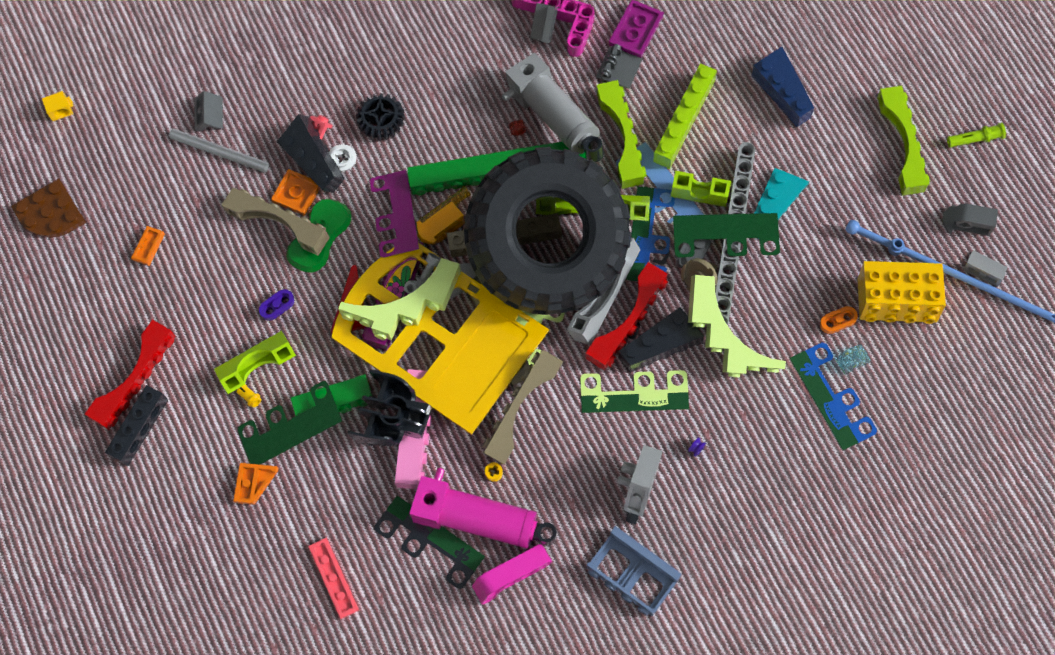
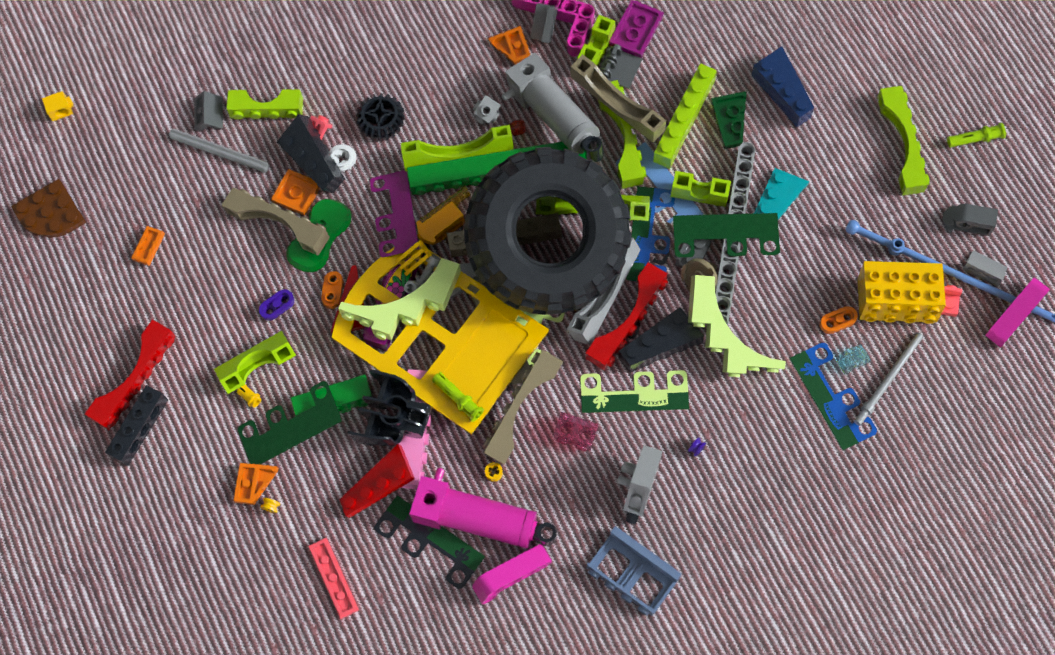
none -> lime arch [227,89,303,119]
none -> yellow bush [260,498,280,513]
none -> orange plate [321,271,344,309]
none -> red wing [339,444,415,518]
none -> yellow tile [395,240,432,276]
none -> lime arch [401,125,514,172]
none -> lime pin [432,372,484,422]
none -> light grey brick [472,95,501,125]
none -> orange wing [488,26,531,65]
none -> clear pink brick [554,412,599,451]
none -> dark tan arch [570,55,666,143]
none -> lime arch [577,15,616,67]
none -> dark green wing [711,91,747,150]
none -> light grey bar [854,332,924,426]
none -> coral bracket [941,285,962,317]
none -> dark pink beam [985,277,1050,348]

